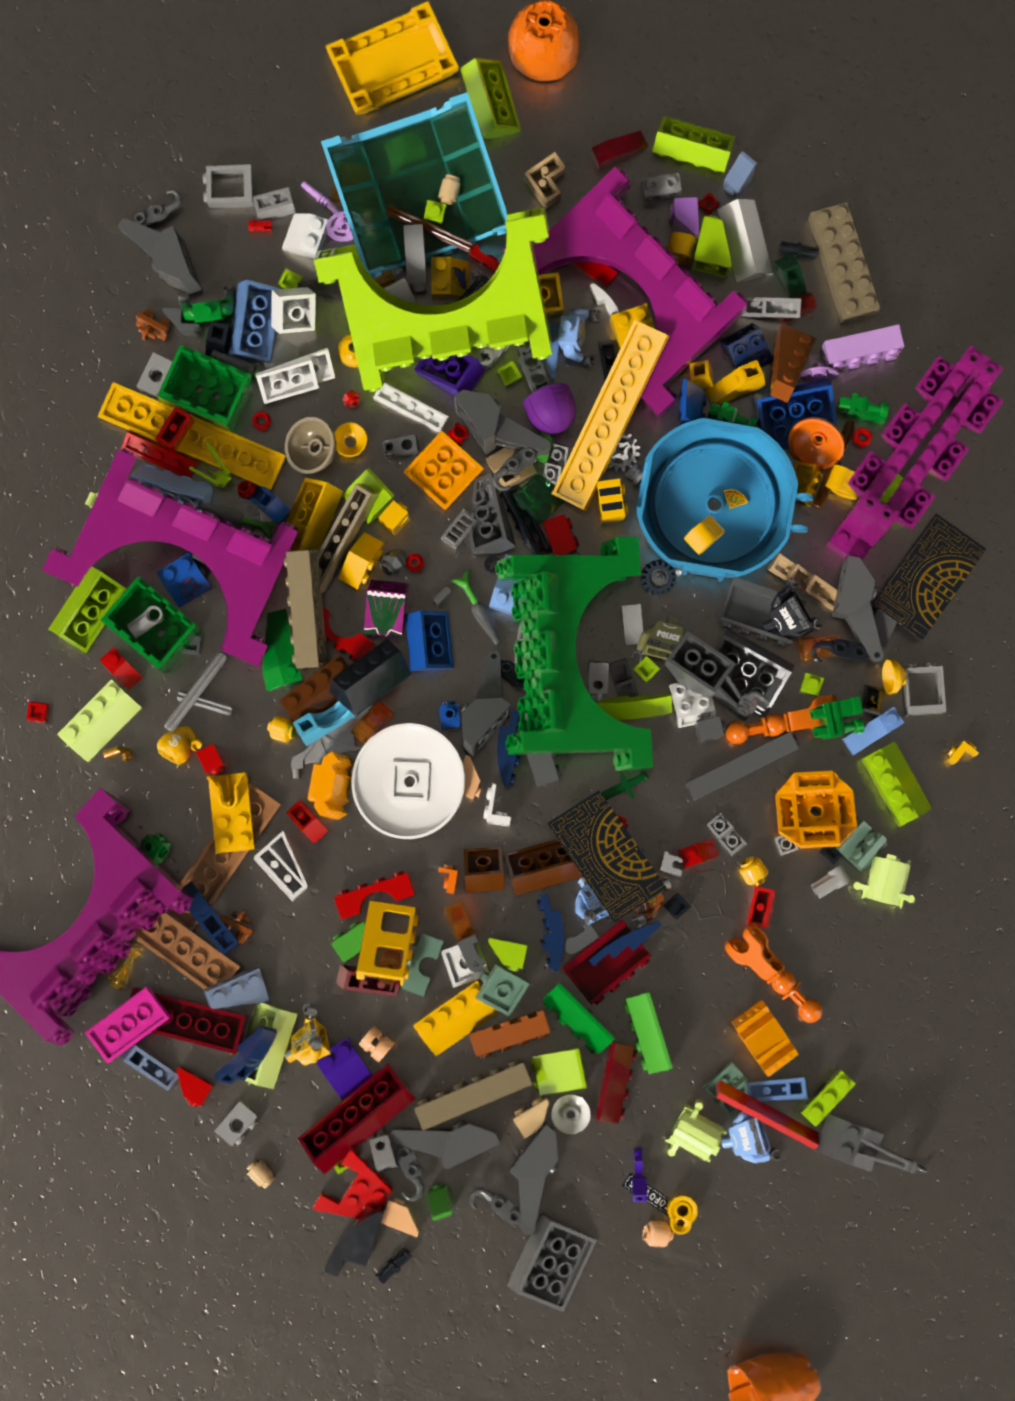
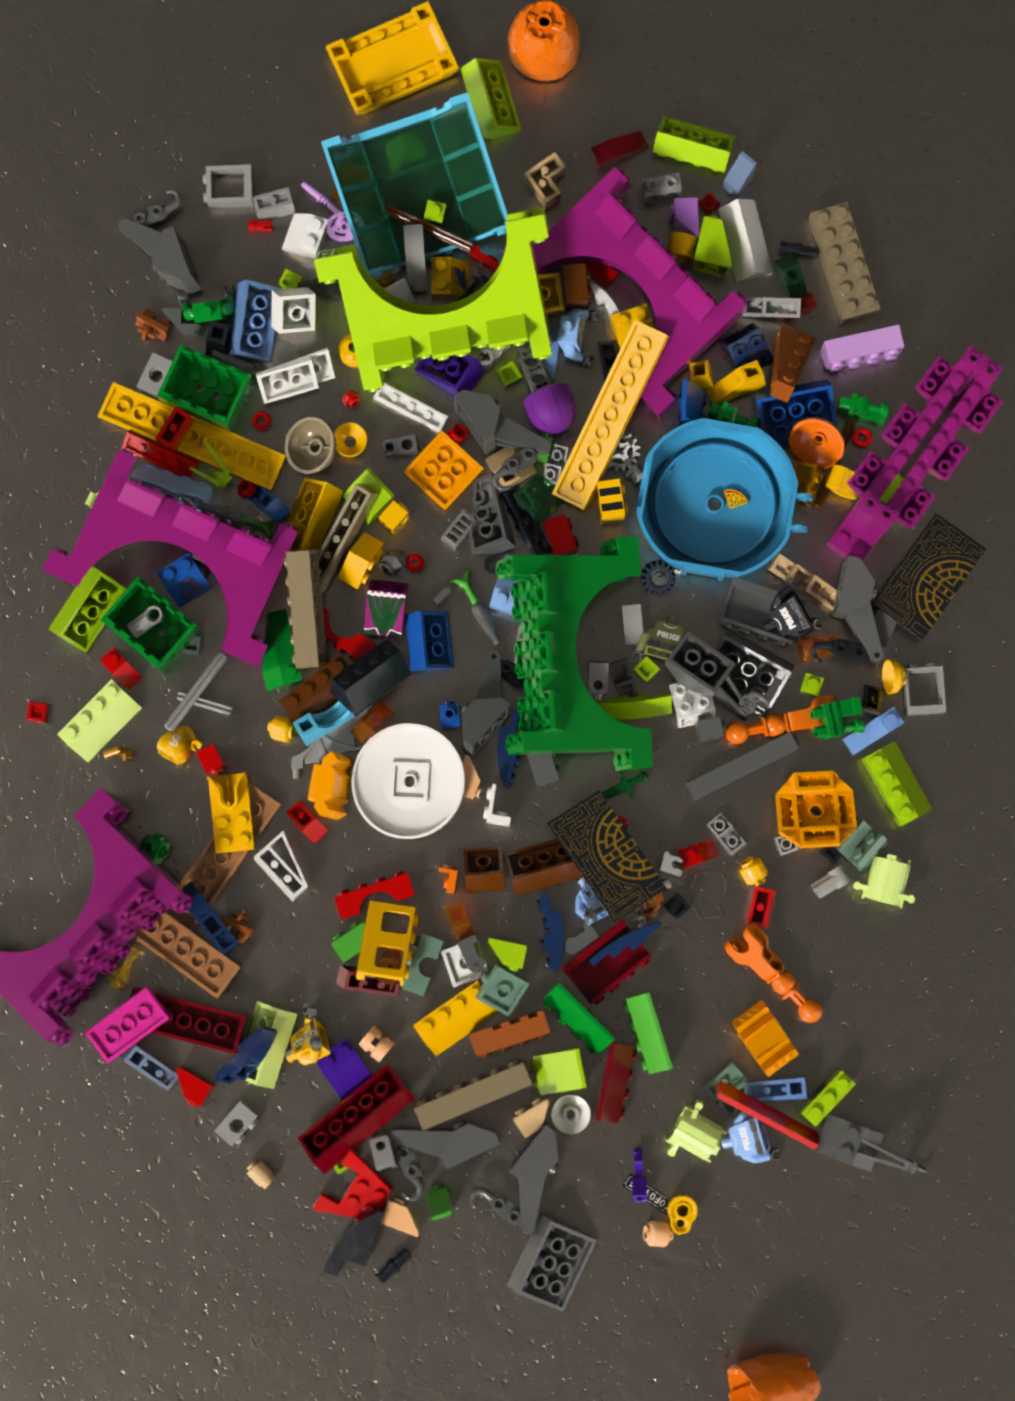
sand blue wing [204,966,270,1009] -> none
tan brick [438,175,461,205] -> none
yellow piece [684,515,726,555] -> none
lavender dish [800,363,839,382] -> none
yellow bracket [947,741,979,765] -> none
none -> reddish brown brick [562,263,592,312]

